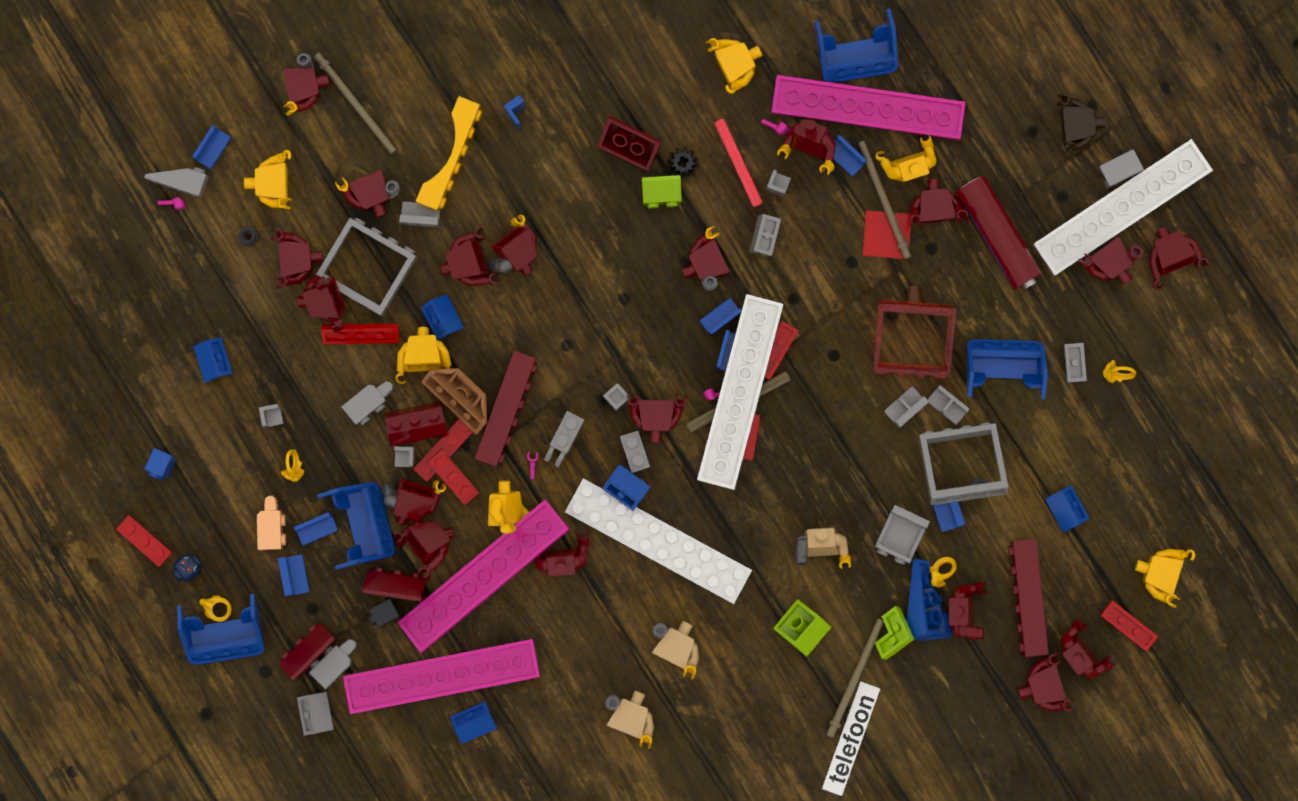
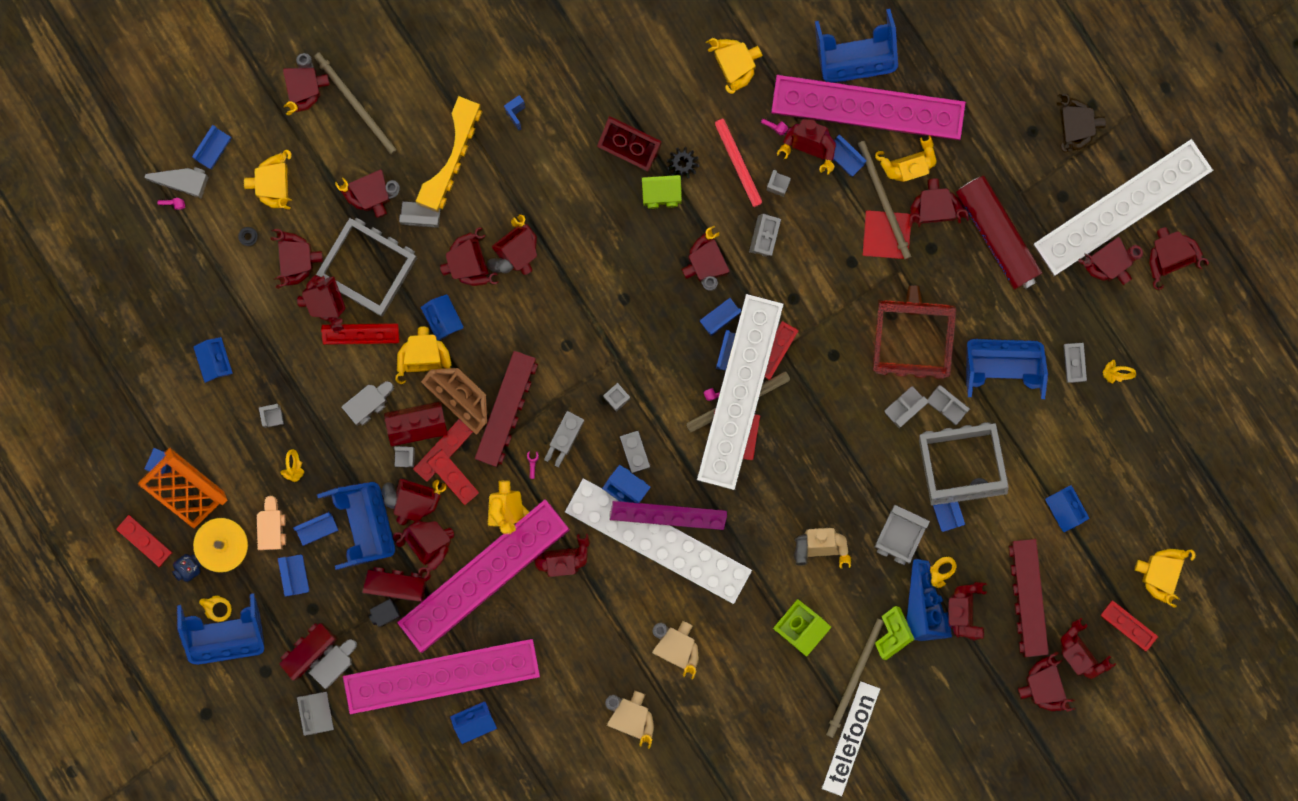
dark red torso [627,393,687,443] -> none
light grey panel [1100,150,1144,189] -> none
none -> orange fence [139,448,228,528]
none -> yellow piece [194,518,248,572]
none -> magenta plate [609,501,727,530]

